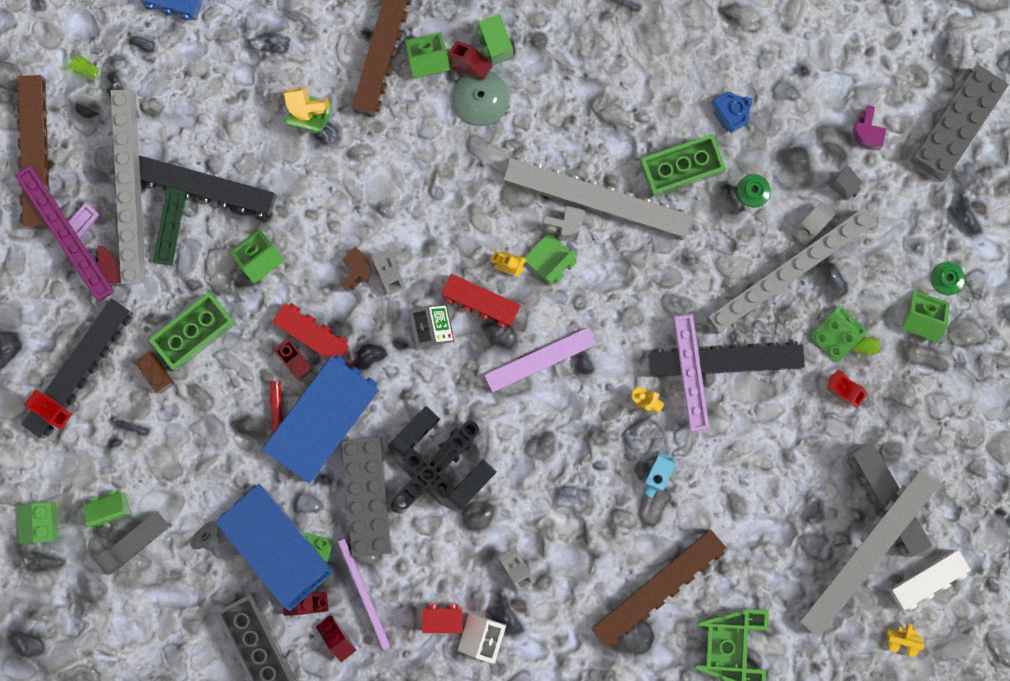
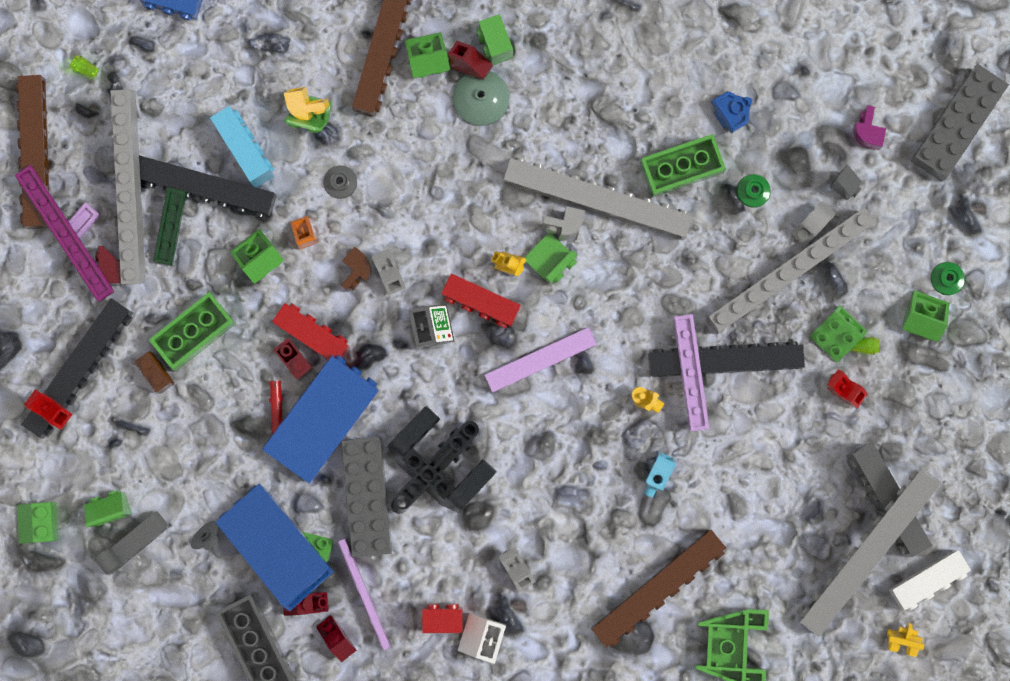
none -> medium azure brick [210,106,274,188]
none -> orange slope [290,216,318,250]
none -> dark grey piece [323,165,357,199]

